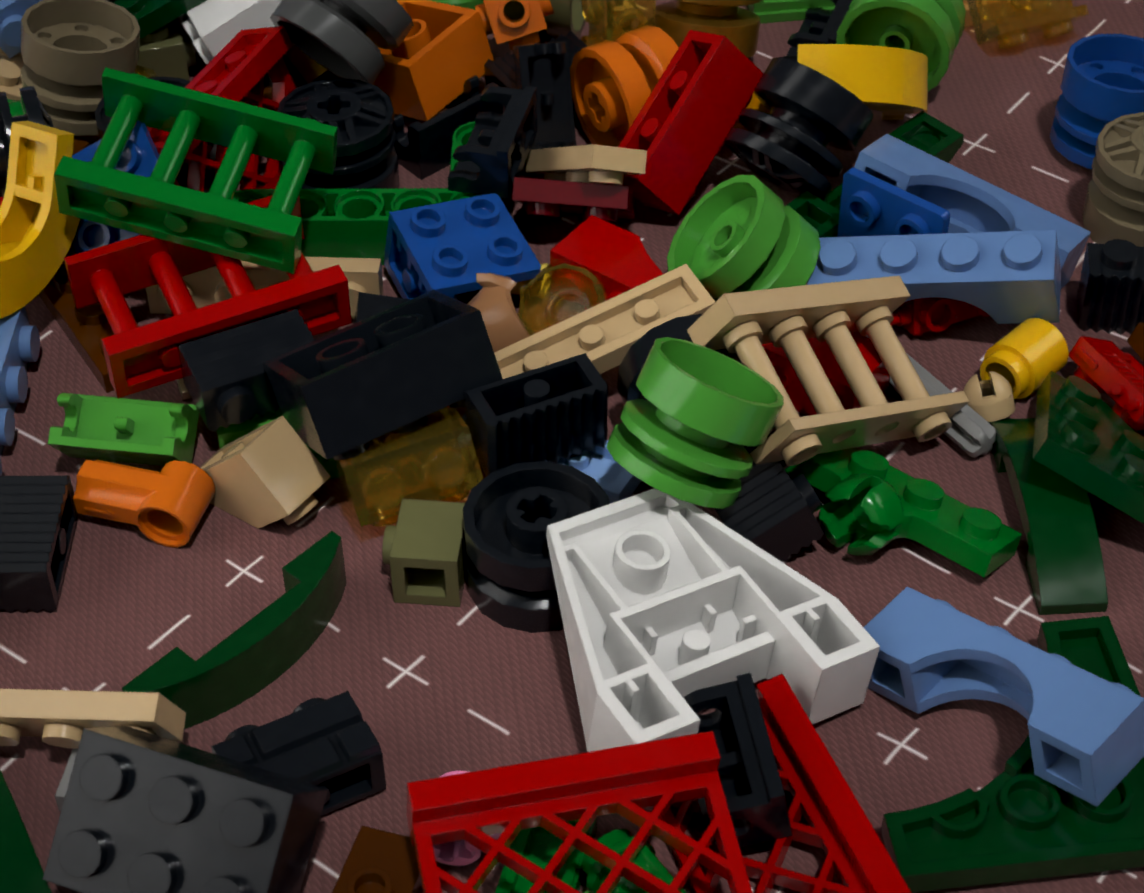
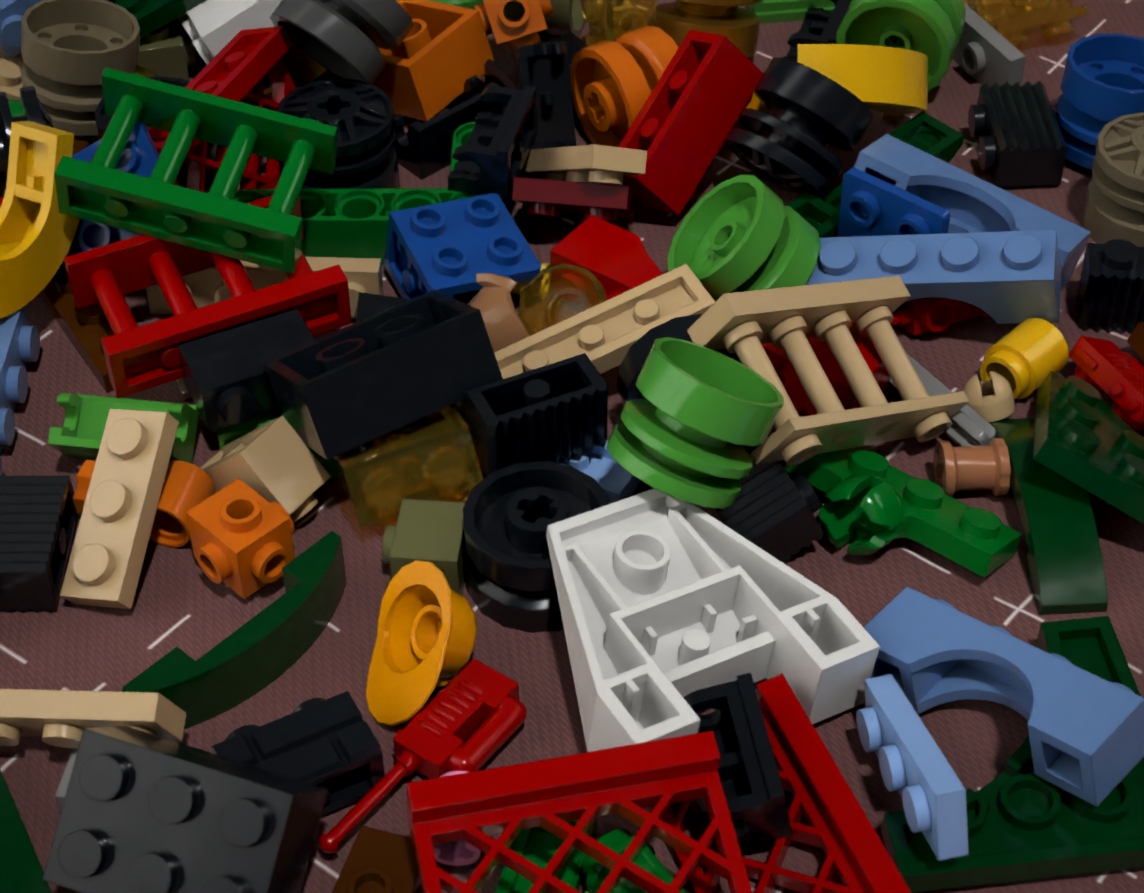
none -> tan plate [60,409,179,609]
none -> orange brick [186,478,295,599]
none -> red piece [319,658,527,853]
none -> light orange piece [366,560,477,726]
none -> light blue plate [856,674,969,861]
none -> nougat bush [934,438,1011,497]
none -> light grey plate [952,5,1026,87]
none -> black brick [968,81,1067,188]

